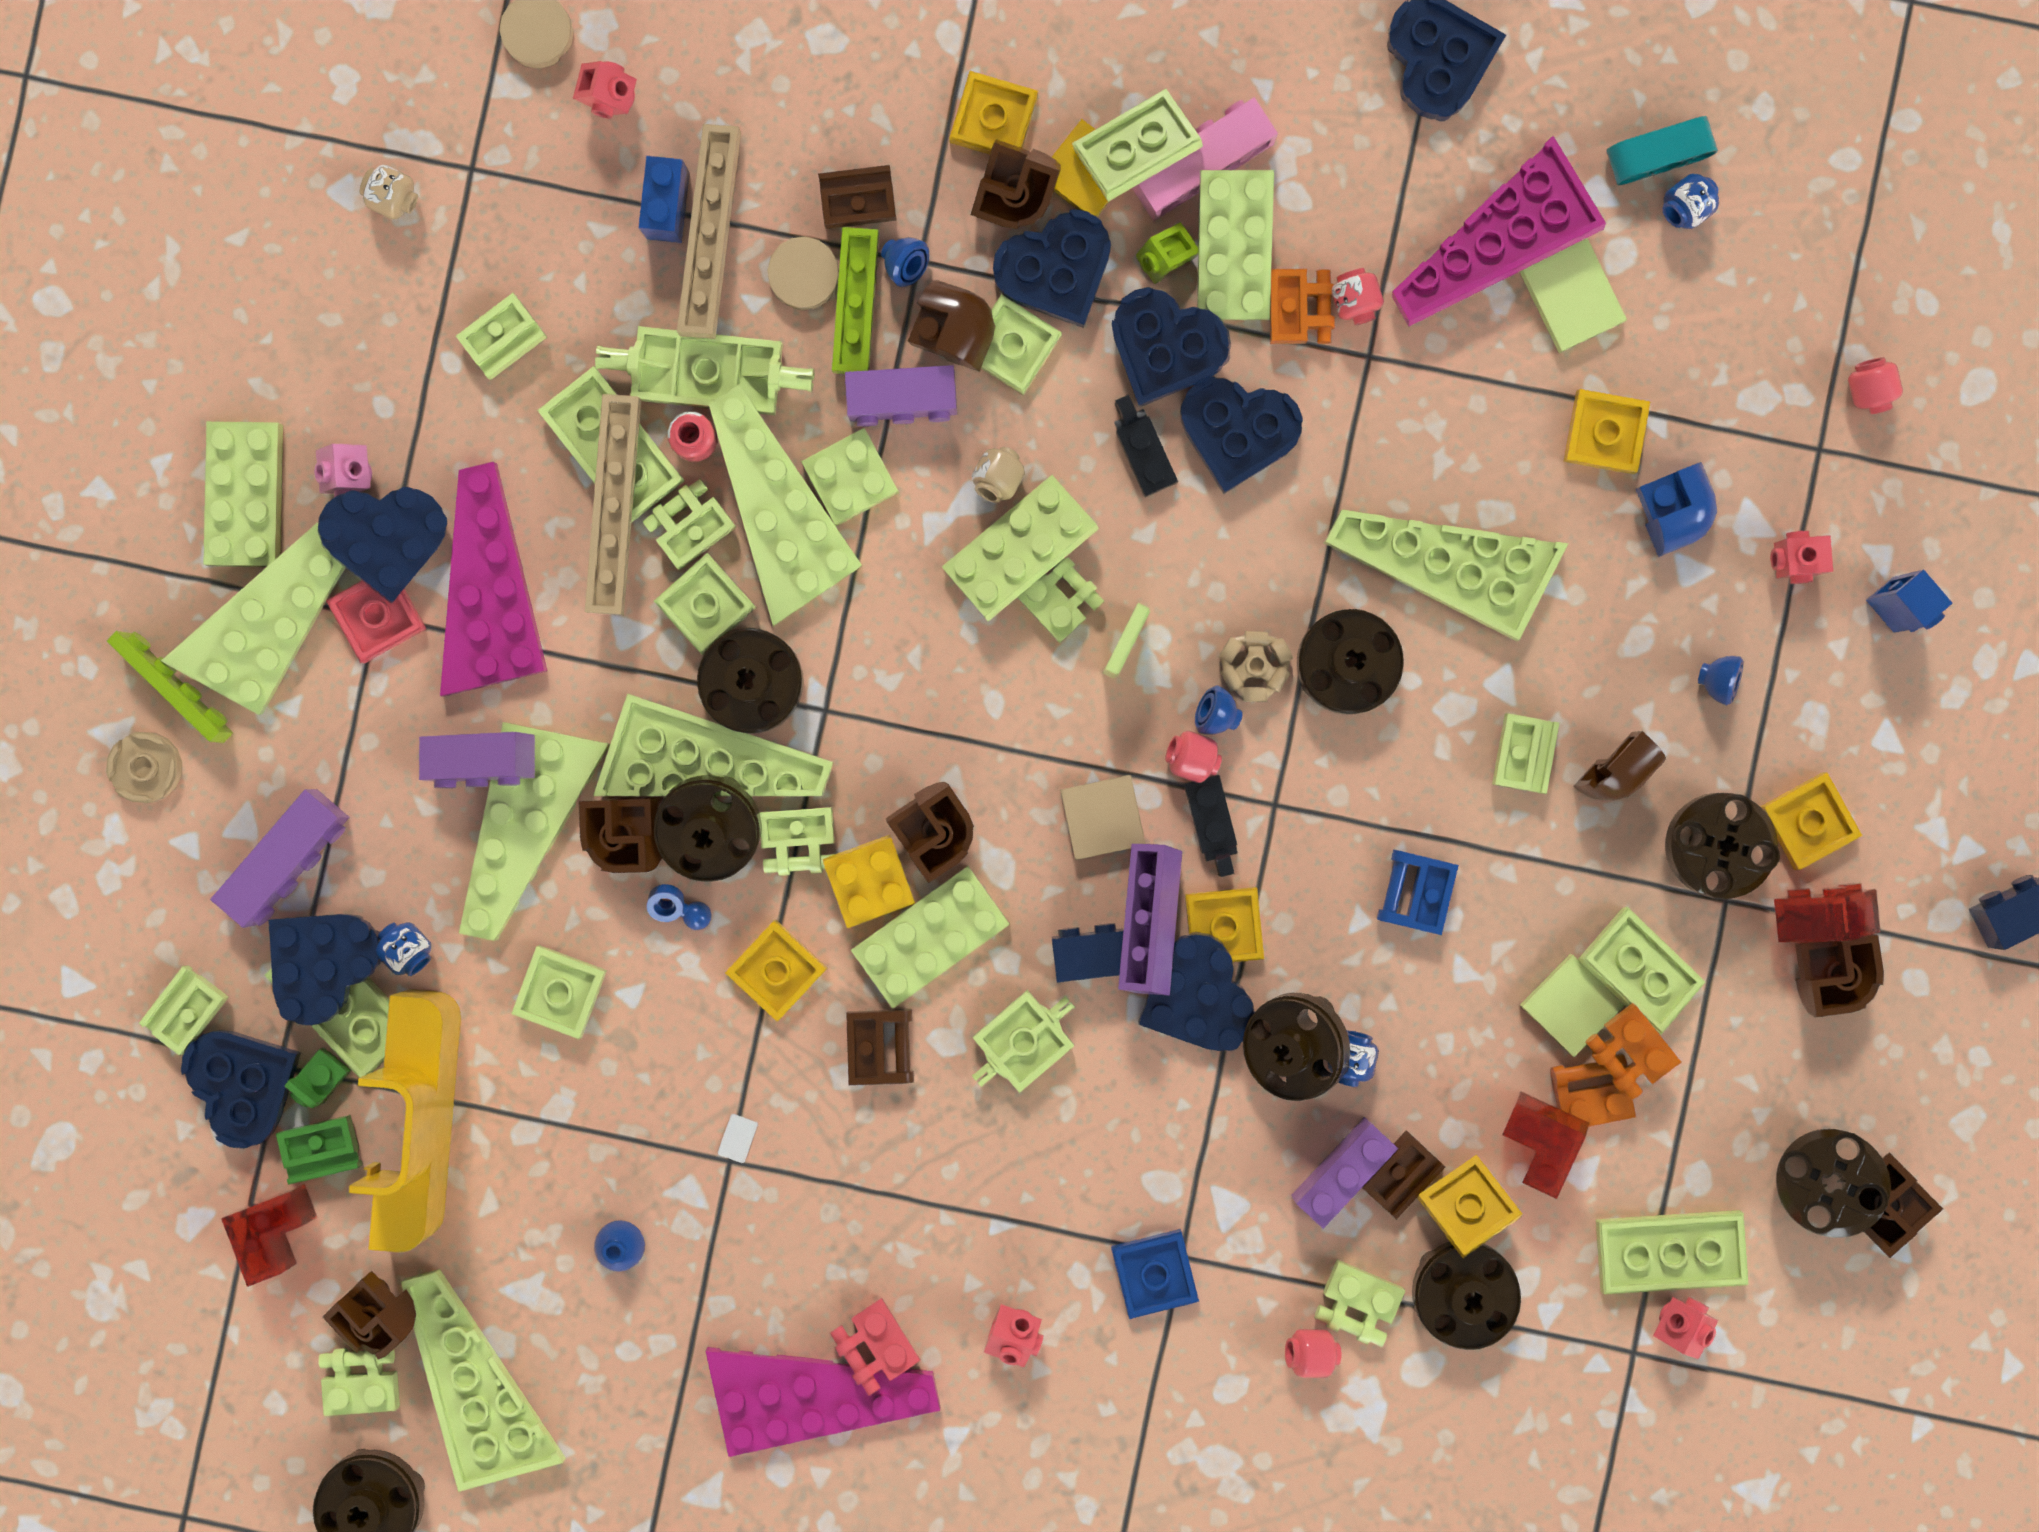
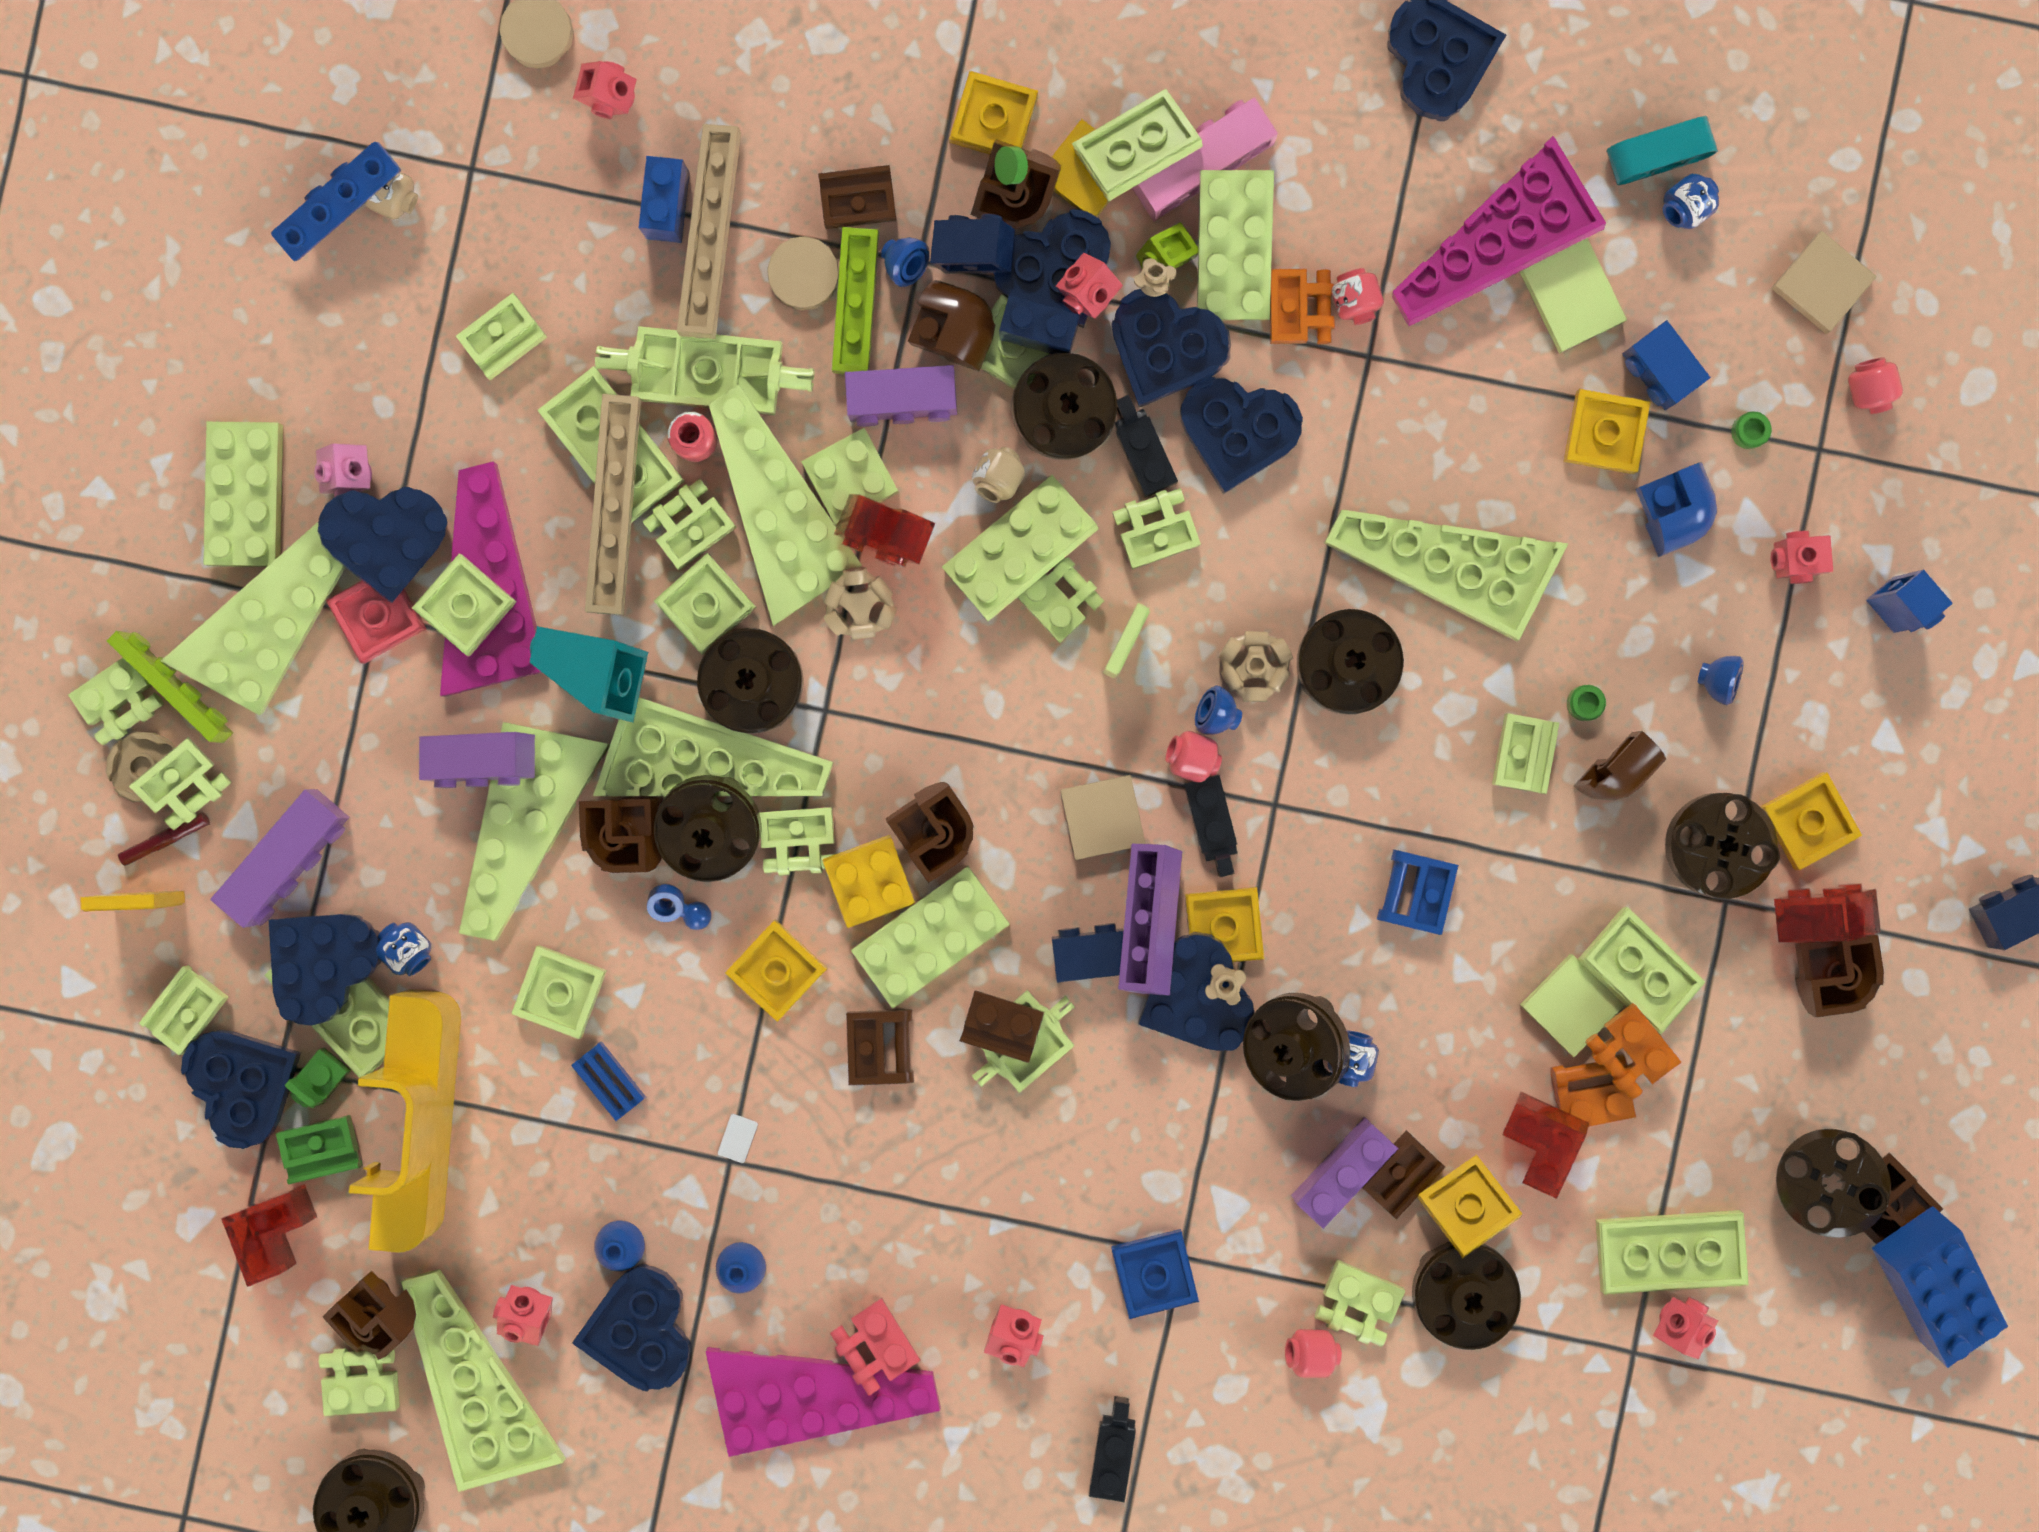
none -> yellowish green plate [68,658,164,745]
none -> yellow tile [80,891,185,912]
none -> dark red piece [118,812,210,866]
none -> yellowish green plate [129,737,232,830]
none -> blue bracket [271,142,401,261]
none -> yellowish green tile [412,553,517,656]
none -> coral brick [493,1285,553,1346]
none -> teal slope [529,626,649,723]
none -> blue tile [571,1041,646,1121]
none -> dark blue plate [572,1264,691,1391]
none -> blue brick [716,1242,766,1294]
none -> tan piece [824,567,897,640]
none -> clear red brick [834,494,935,568]
none -> dark blue brick [930,214,1015,274]
none -> reddish brown plate [959,990,1045,1063]
none -> bright green tile [995,146,1028,185]
none -> dark blue brick [999,295,1080,354]
none -> dark brown piece [1011,353,1117,460]
none -> coral brick [1056,253,1123,319]
none -> black hinge [1088,1396,1136,1502]
none -> yellowish green plate [1112,488,1201,570]
none -> tan plate [1134,259,1176,297]
none -> tan plate [1205,964,1246,1005]
none -> bright green tile [1567,685,1606,721]
none -> blue brick [1622,320,1711,410]
none -> bright green tile [1731,411,1772,449]
none -> tan tile [1771,231,1877,334]
none -> blue brick [1872,1206,2008,1368]

